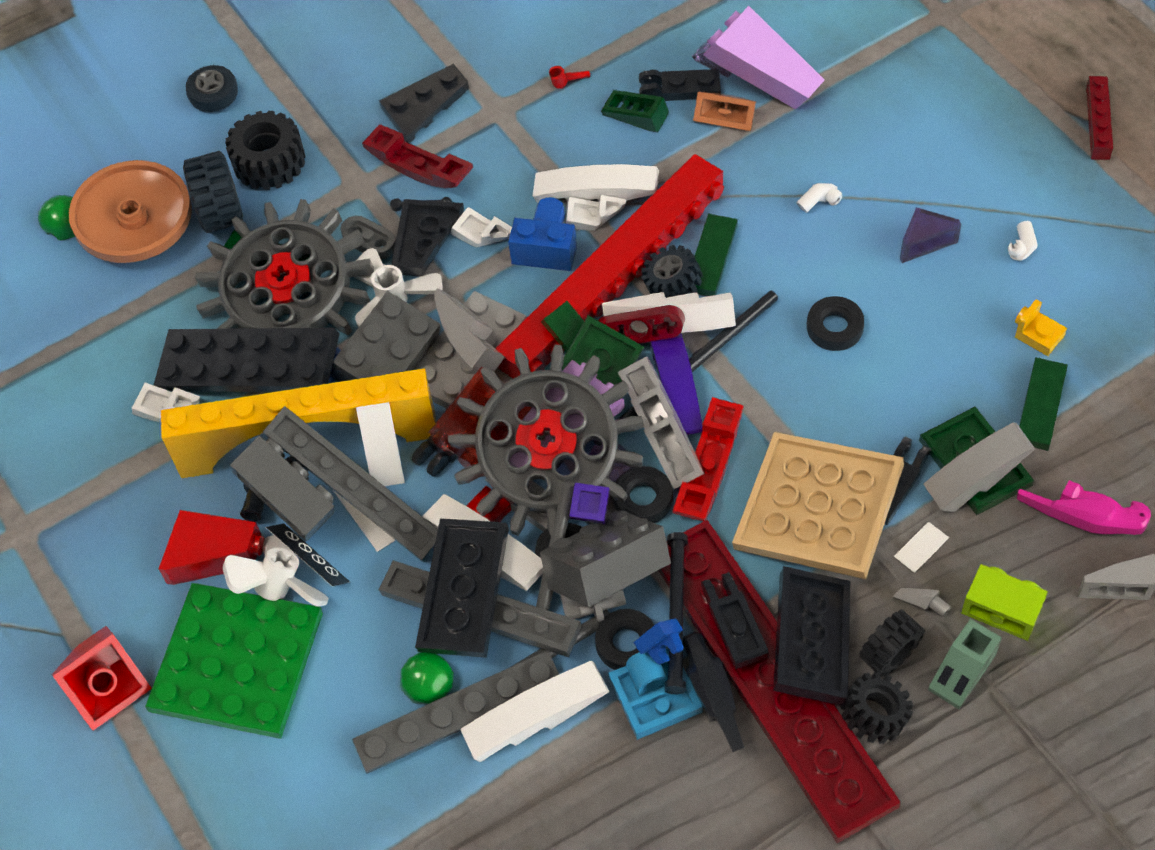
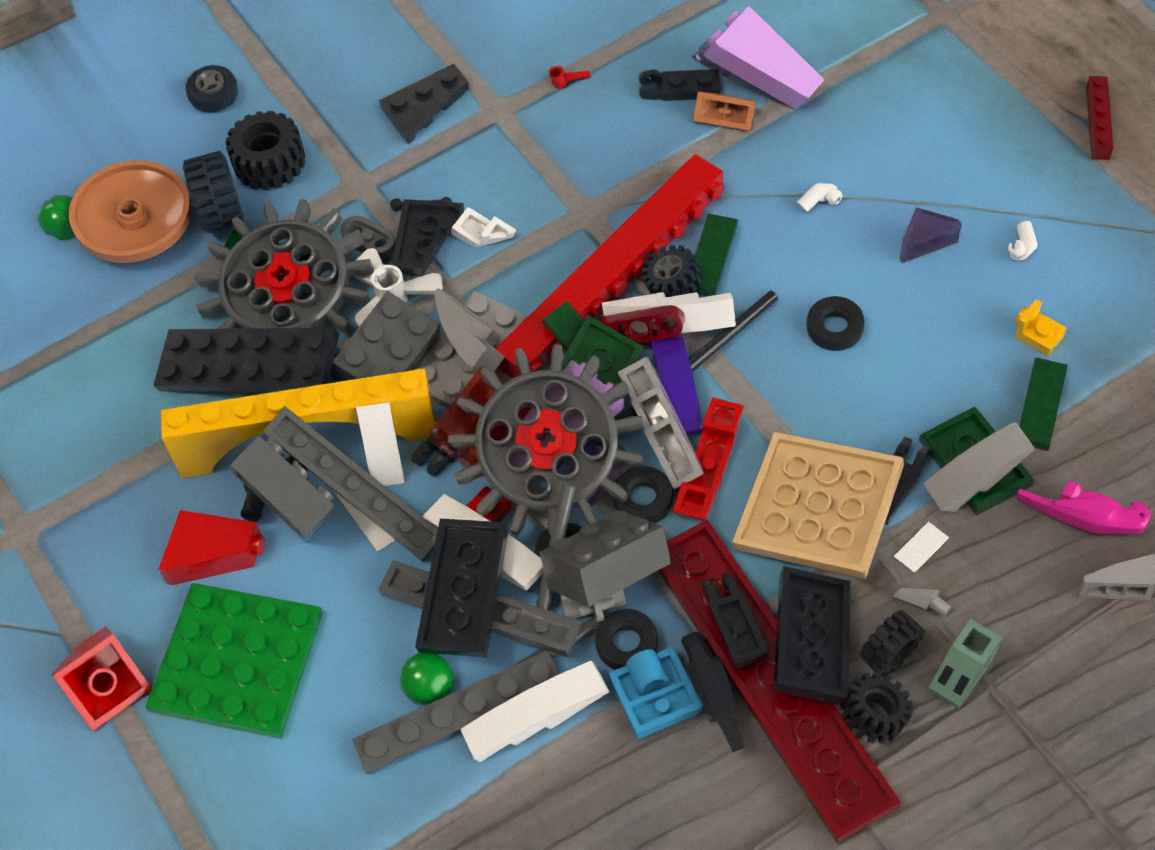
white slope [132,383,200,423] -> none
white piece [223,535,329,607] -> none
black sticker [266,523,350,587] -> none
dark red slope [362,124,473,188] -> none
blue brick [508,197,577,271] -> none
white slope [533,164,659,203] -> none
white slope [565,195,626,231] -> none
dark purple tile [569,483,610,524] -> none
dark green slope [601,90,669,132] -> none
blue tile [633,618,684,665] -> none
black bar [664,532,688,694] -> none
lime brick [961,564,1048,641] -> none

